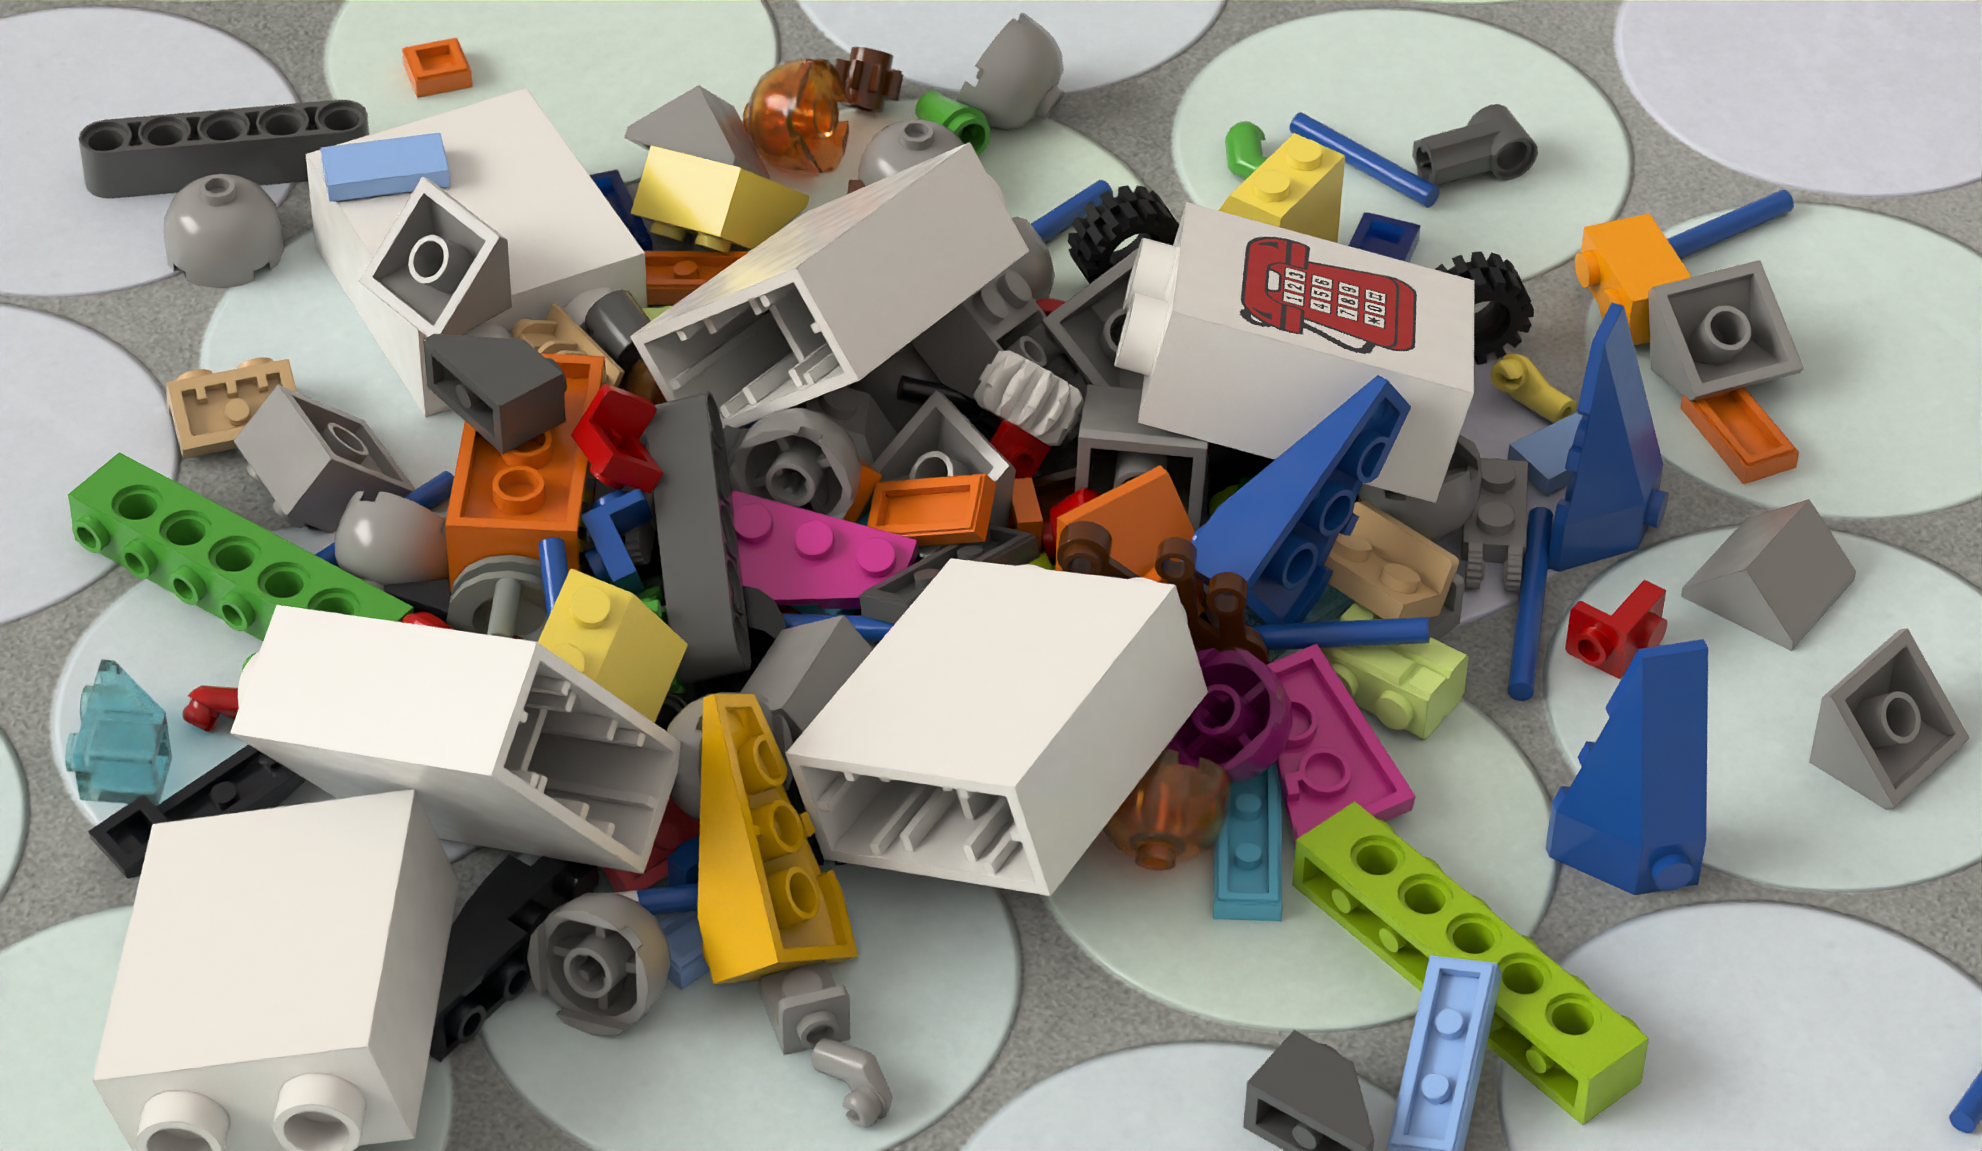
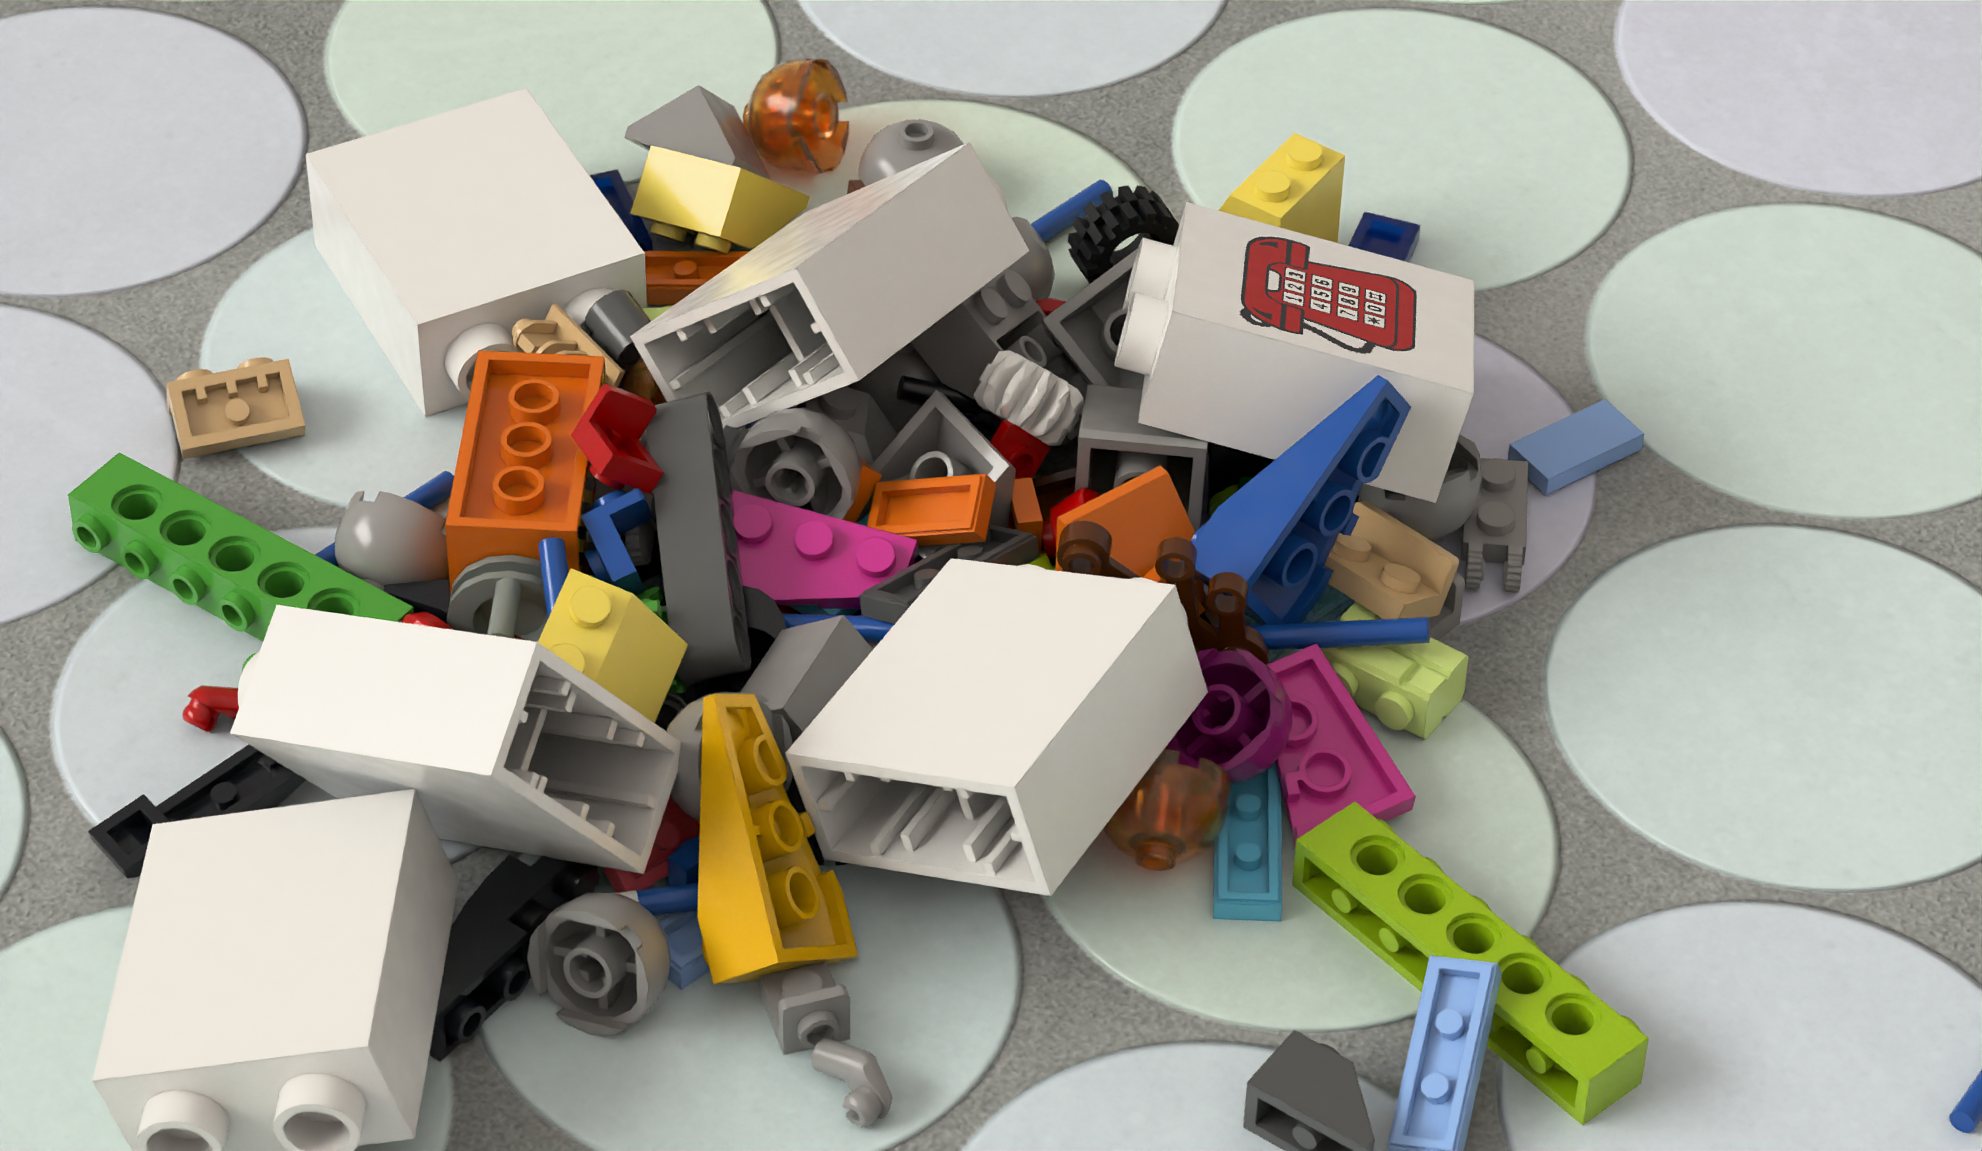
clear light blue slope [65,659,172,806] -> none
dark grey beam [79,100,370,198] -> none
light grey cylinder [163,174,284,288] -> none
light grey slope [234,384,416,533] -> none
light blue tile [320,133,450,202] -> none
light grey slope [359,176,512,337] -> none
orange tile [402,38,473,98] -> none
dark grey slope [423,334,567,454] -> none
reddish brown gear [831,47,903,113] -> none
bright green cone [915,91,991,156] -> none
light grey cylinder [956,13,1065,130] -> none
bright green arm [1225,121,1267,180] -> none
blue bar [1289,112,1440,208] -> none
dark grey piece [1412,104,1538,186] -> none
black tyre [1434,251,1534,365] -> none
light yellow arm [1491,354,1577,423] -> none
blue bar [1508,507,1554,701] -> none
blue wedge [1545,639,1708,895] -> none
blue wedge [1548,302,1669,572] -> none
red bracket [1565,580,1668,679] -> none
light orange brick [1575,213,1692,345] -> none
light grey slope [1648,260,1804,401] -> none
blue bar [1667,189,1794,259] -> none
orange tile [1681,388,1799,485] -> none
light grey slope [1681,499,1856,651] -> none
light grey slope [1809,628,1970,809] -> none

